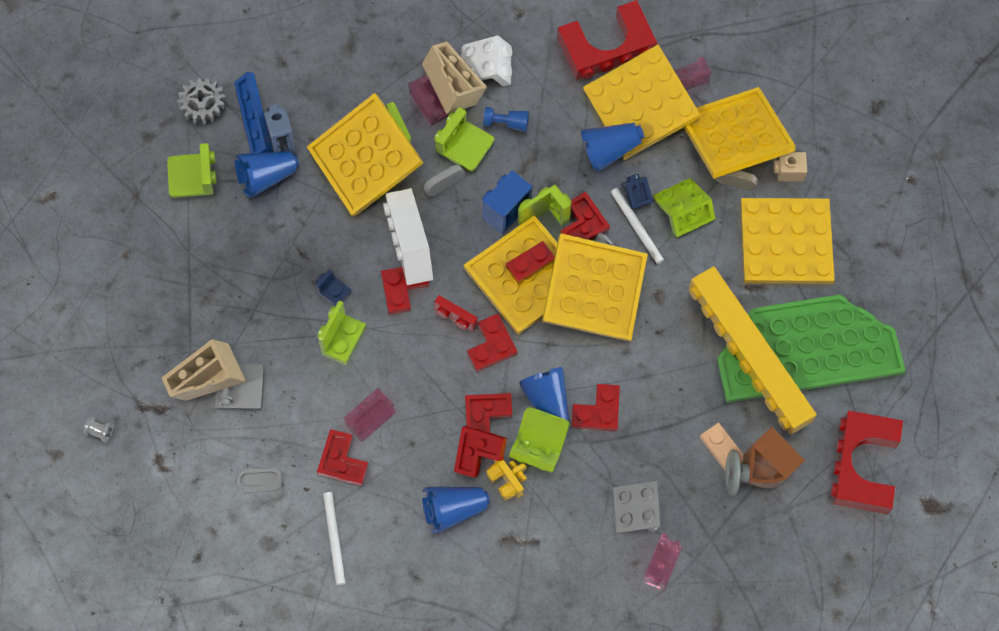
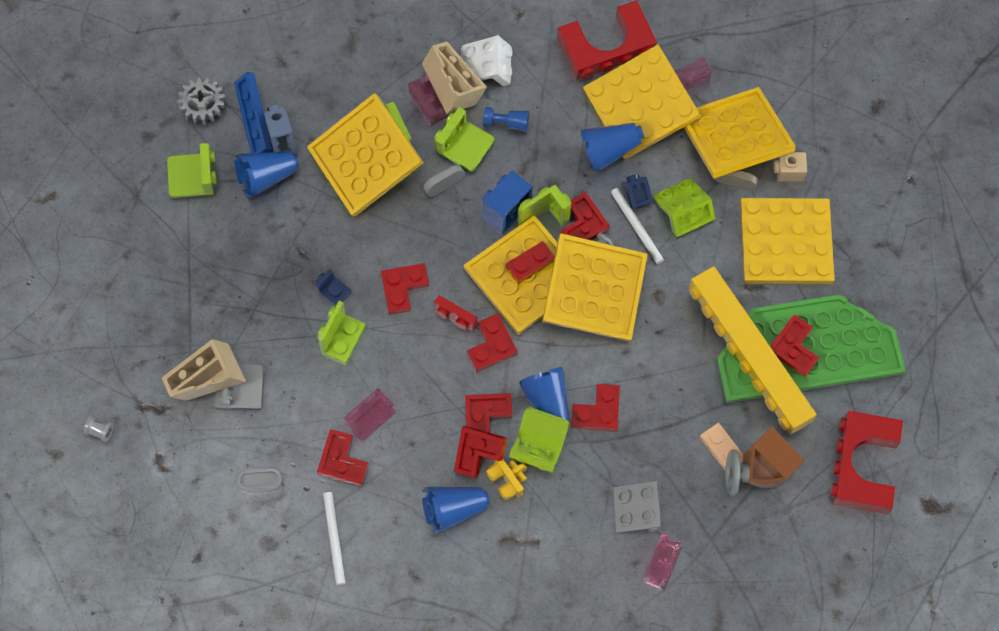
white wedge [383,188,433,285] -> none
none -> red plate [770,314,819,377]

